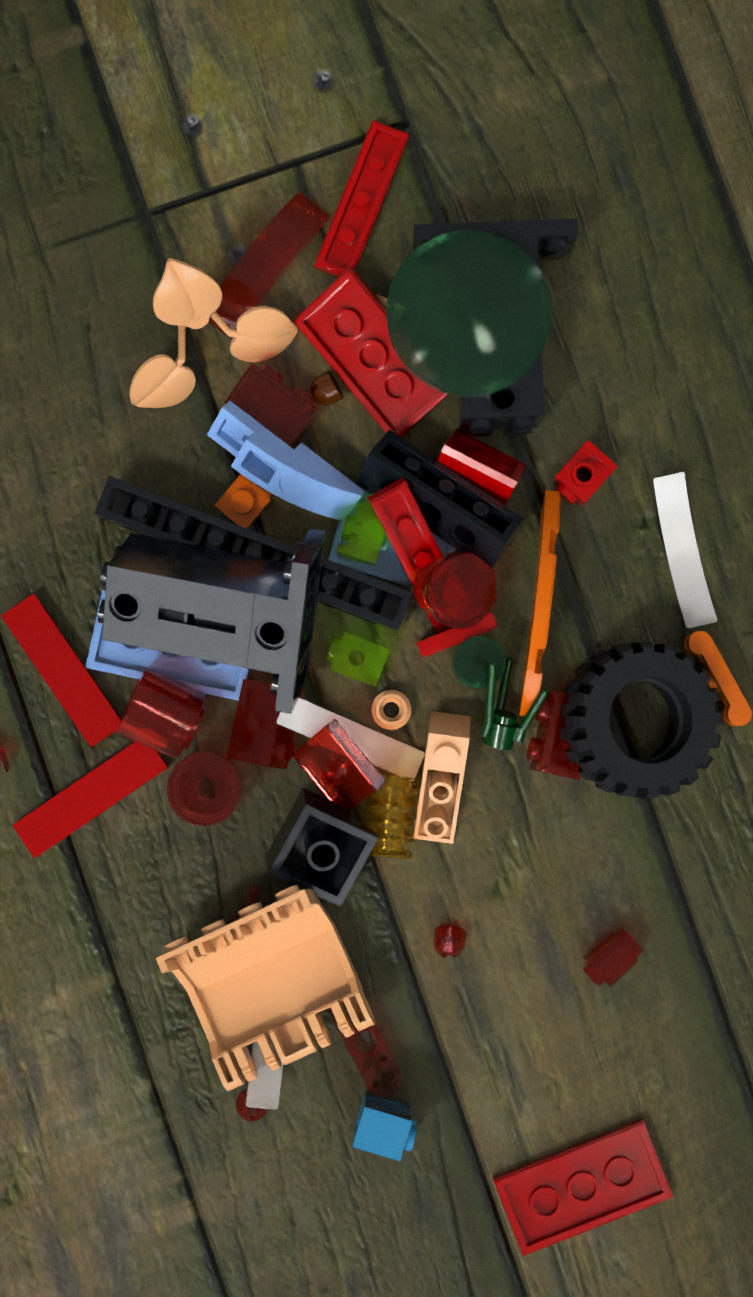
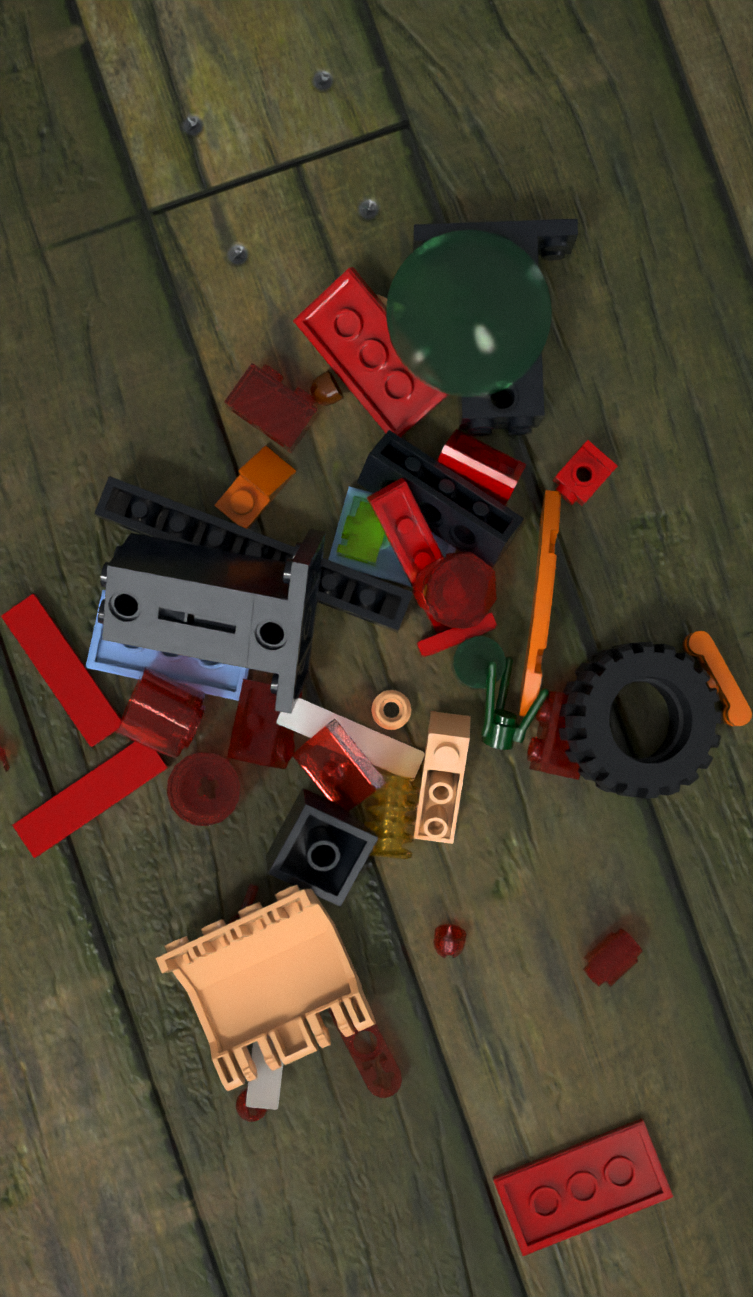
light nougat plant [129,258,298,408] -> none
light blue slope [207,401,365,521] -> none
clear red slope [208,192,330,340] -> none
red tile [314,120,409,278] -> none
clear neon green brick [326,632,390,688] -> none
dark azure brick [352,1093,418,1161] -> none
white sticker [653,472,717,628] -> none

